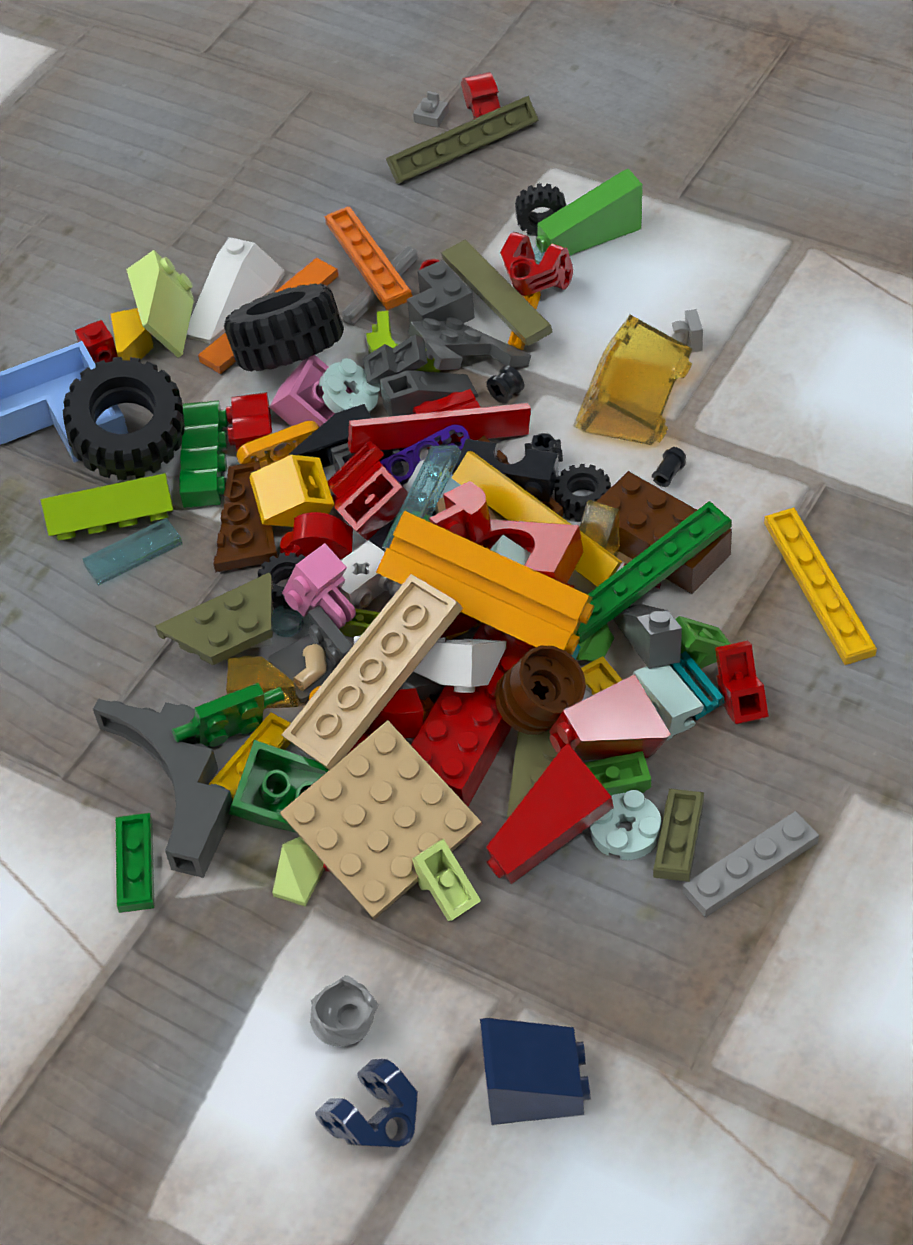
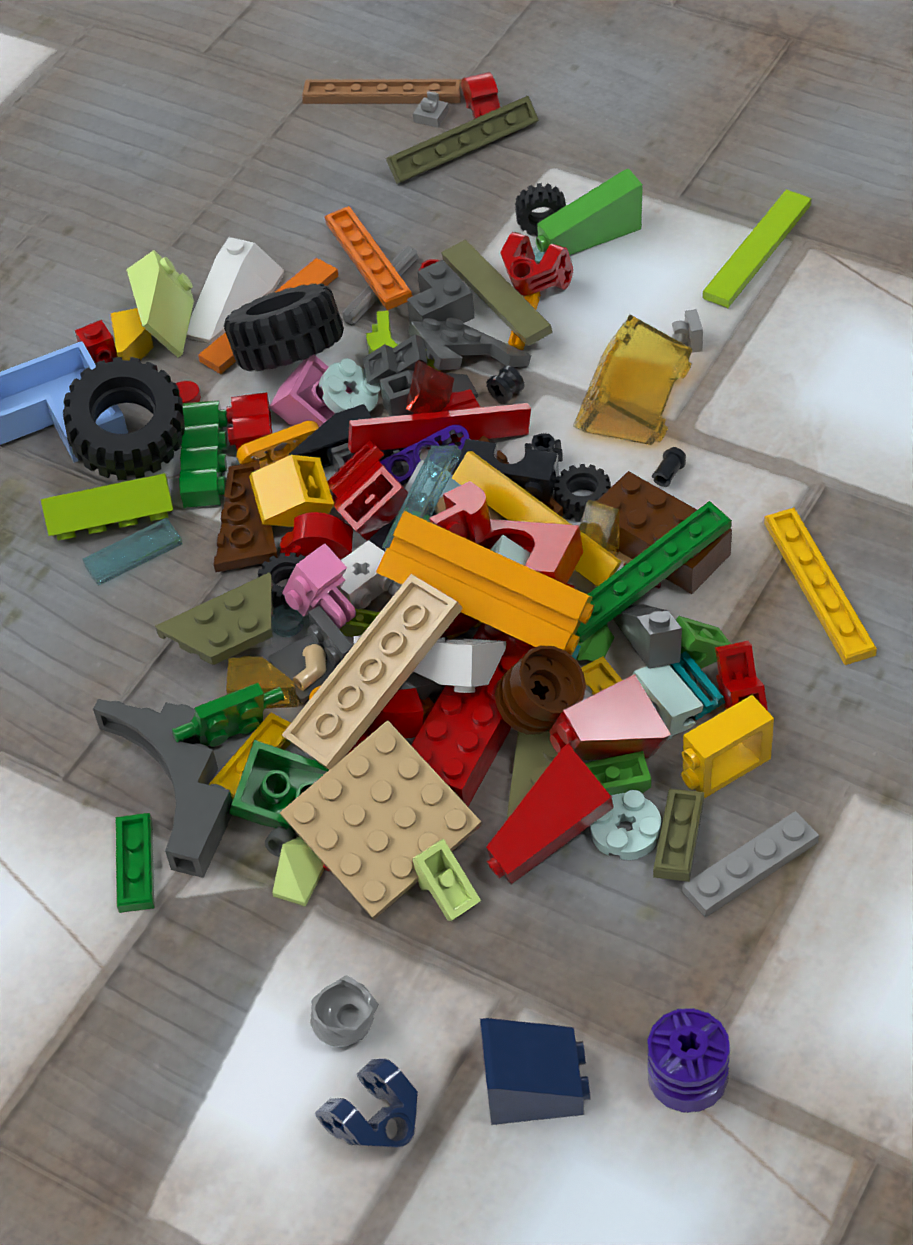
none -> red tile [176,380,201,404]
none -> dark grey hinge [265,826,296,857]
none -> medium nougat tile [302,79,462,104]
none -> clear red slope [406,360,455,414]
none -> dark purple wheel [647,1008,730,1113]
none -> yellow window [681,695,774,799]
none -> lime tile [703,189,812,308]

